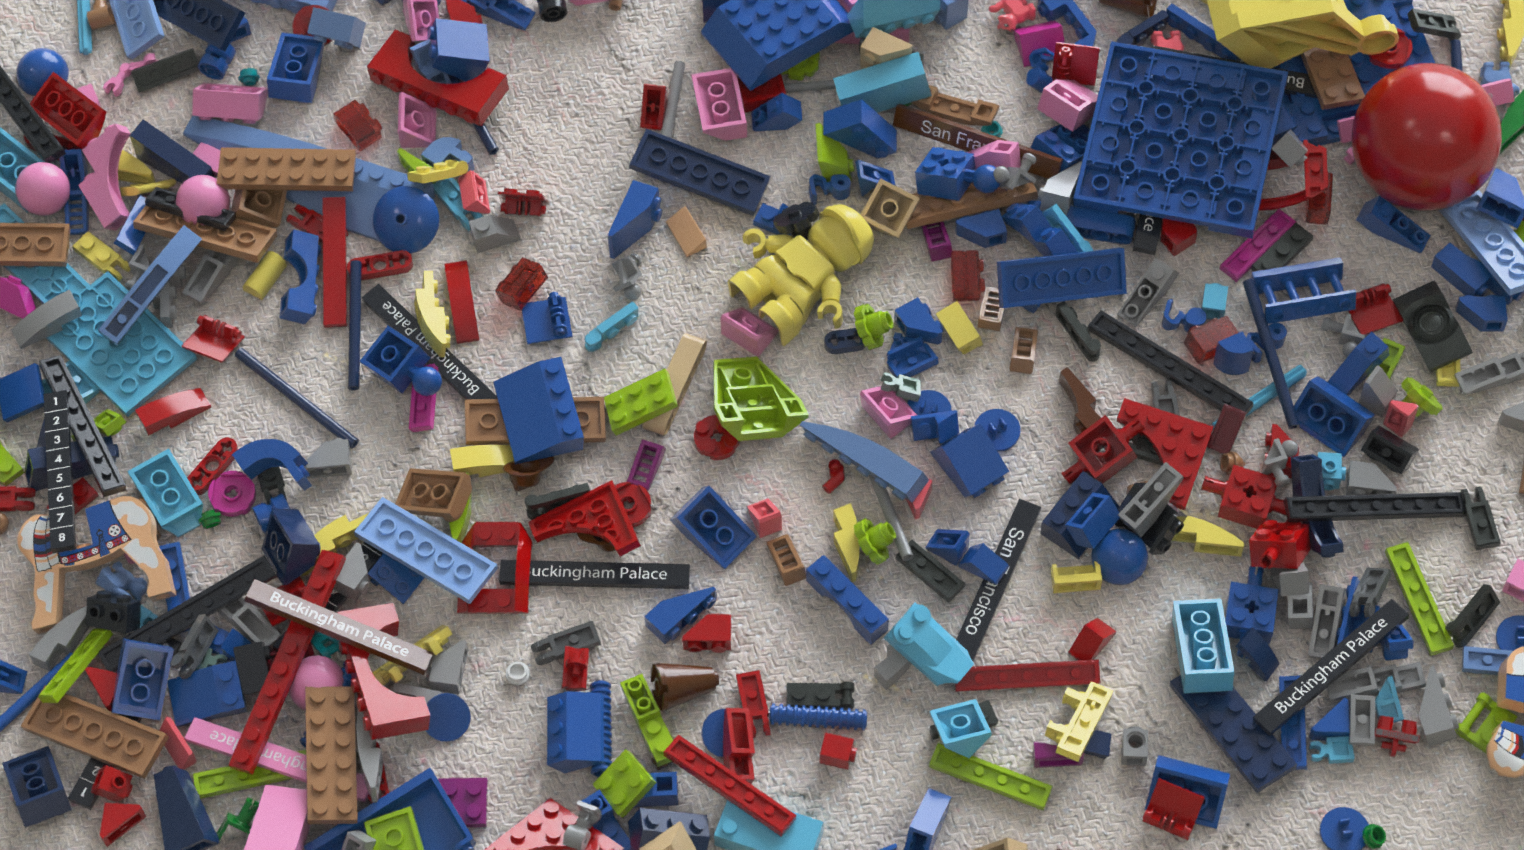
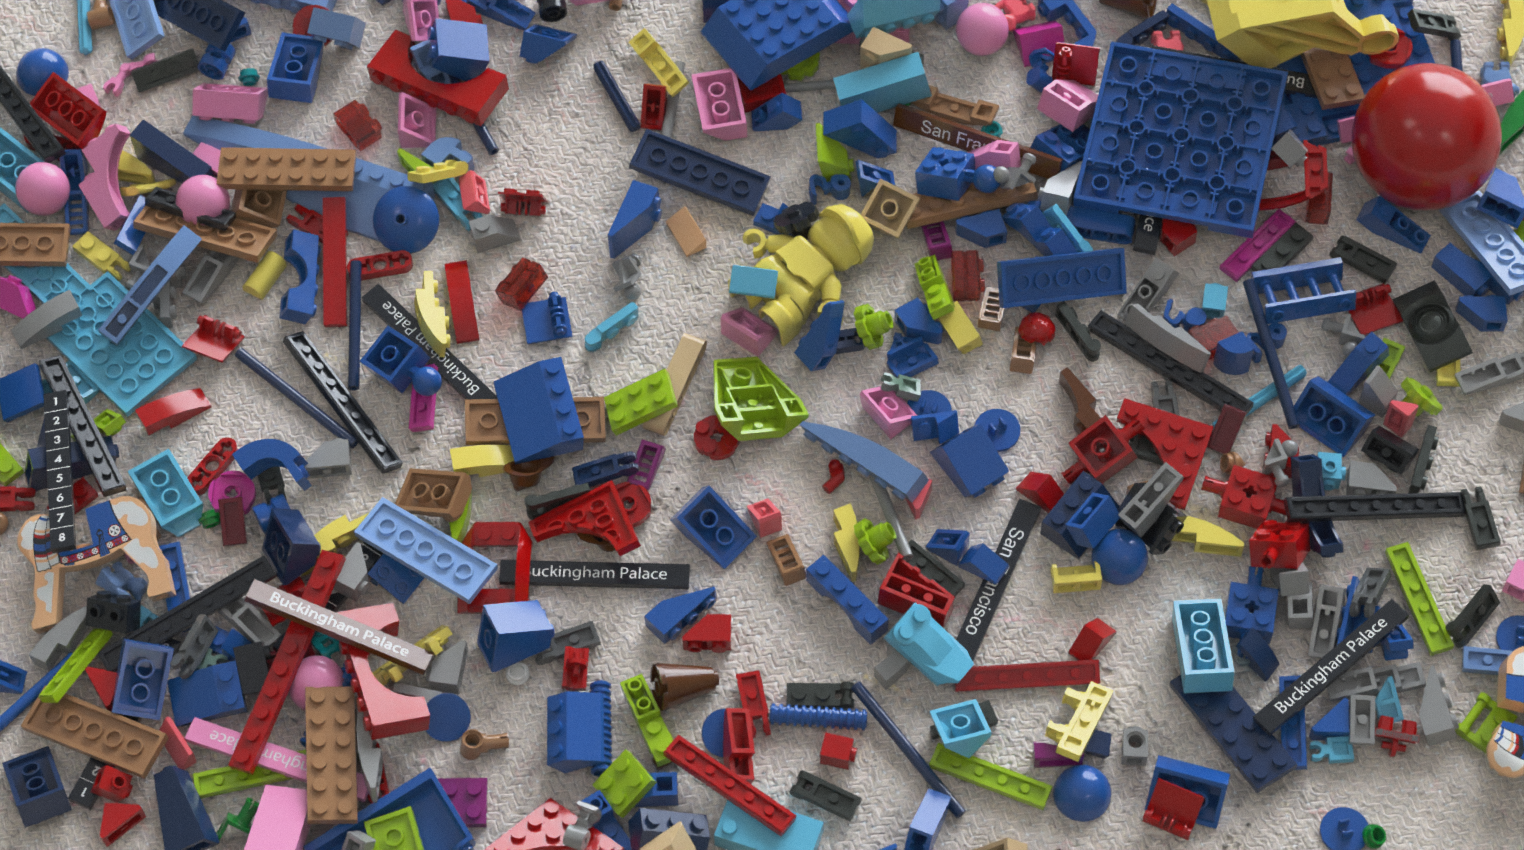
none -> dark red tile [218,497,248,546]
none -> black tile [283,331,403,474]
none -> medium nougat pin [460,729,509,760]
none -> blue slope [477,600,555,672]
none -> blue slope [519,24,577,64]
none -> dark blue hinge [572,451,639,487]
none -> dark blue axle [593,60,640,132]
none -> light yellow slope [628,28,689,97]
none -> medium azure slope [729,265,778,299]
none -> pearl dark grey plate [789,770,861,822]
none -> blue slope [794,300,845,371]
none -> dark blue piece [851,681,966,819]
none -> red wedge [877,552,955,628]
none -> lime slope [914,254,955,320]
none -> bright pink piece [956,3,1009,56]
none -> red slope [1016,472,1064,513]
none -> red hair [1018,312,1056,346]
none -> blue piece [1053,765,1112,822]
none -> light grey slope [1125,303,1211,373]
none -> pearl dark grey plate [1329,235,1397,284]
none -> pearl dark grey plate [1408,425,1439,494]

